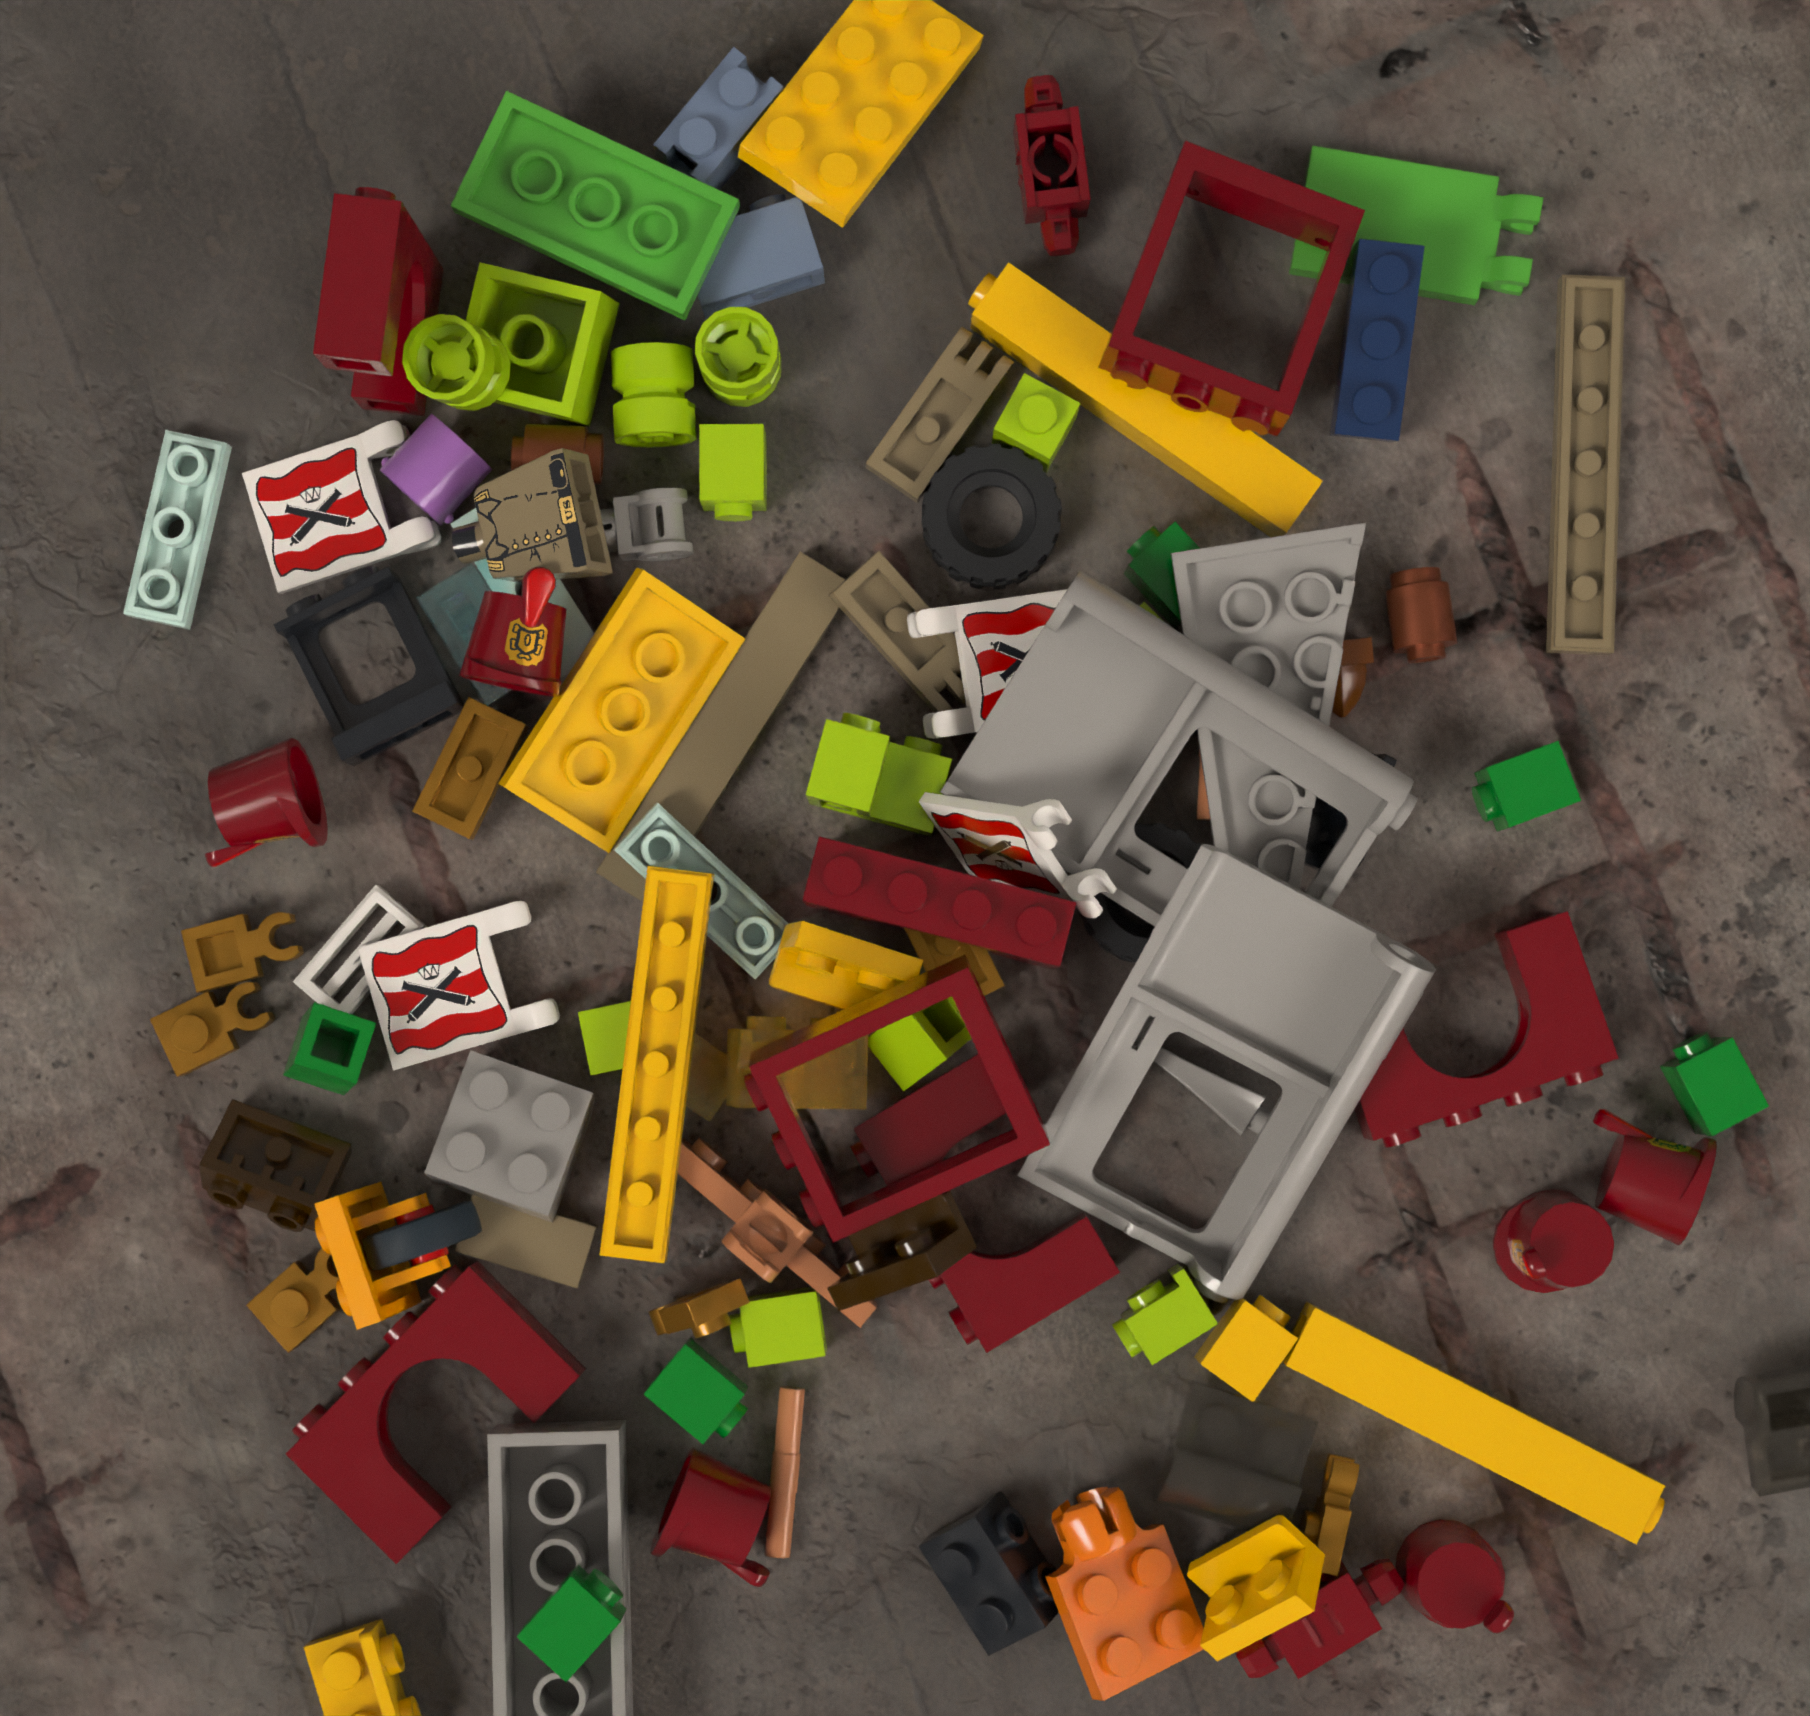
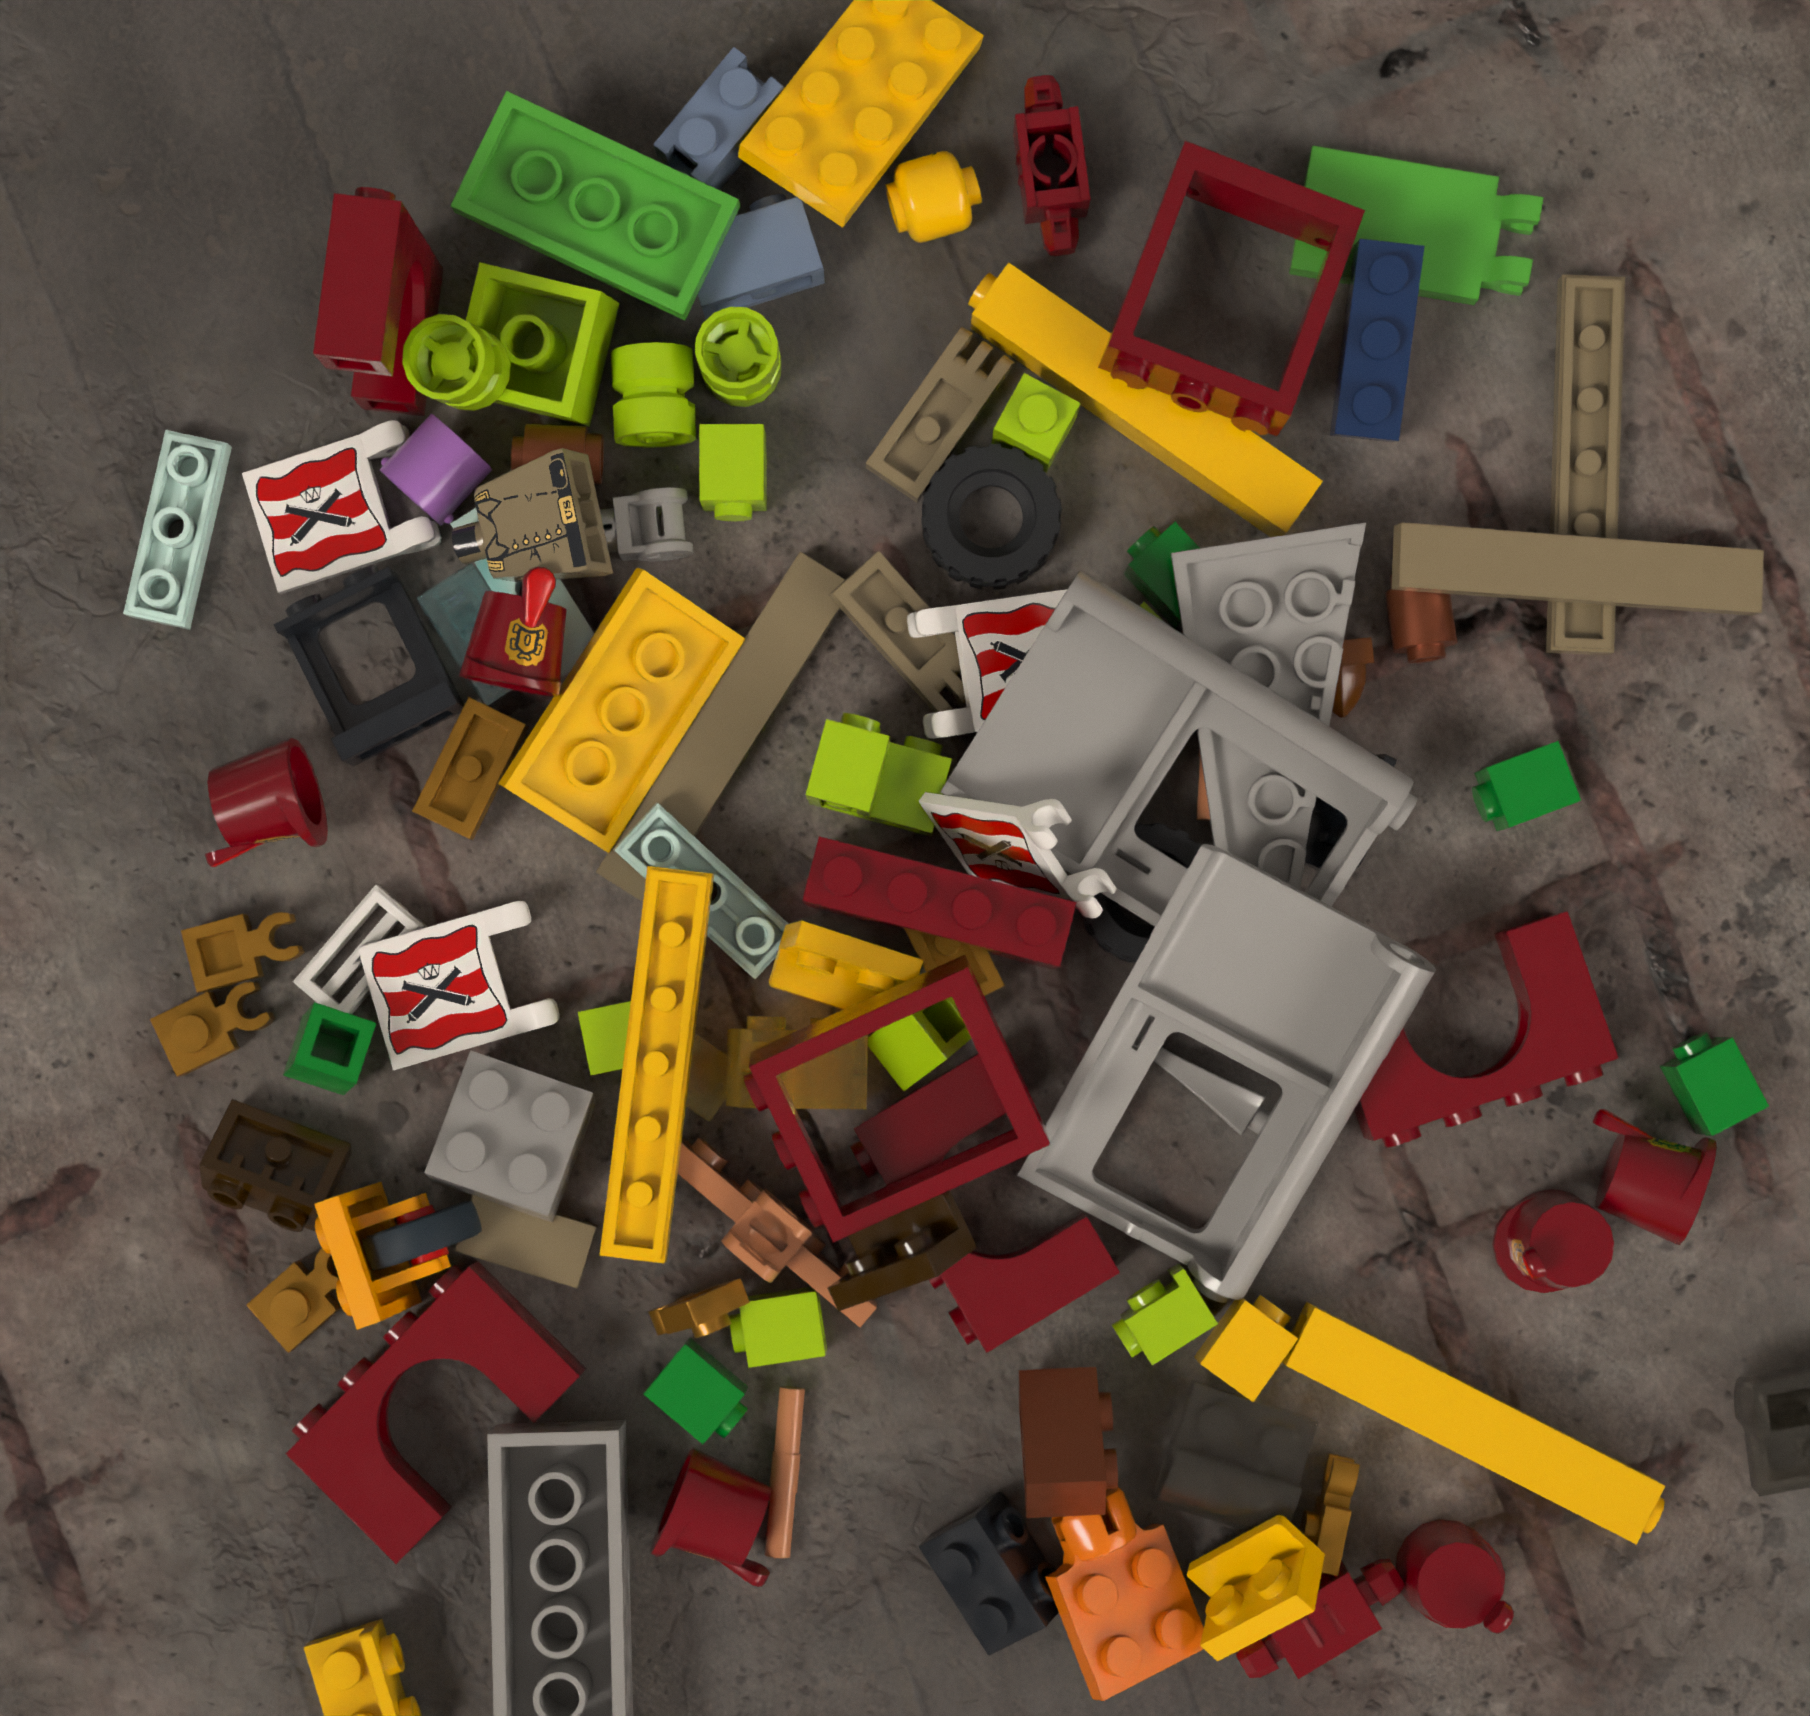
green brick [516,1564,627,1682] -> none
none -> yellow head [885,151,982,243]
none -> copper brick [1019,1367,1118,1518]
none -> dark tan tile [1391,522,1764,616]

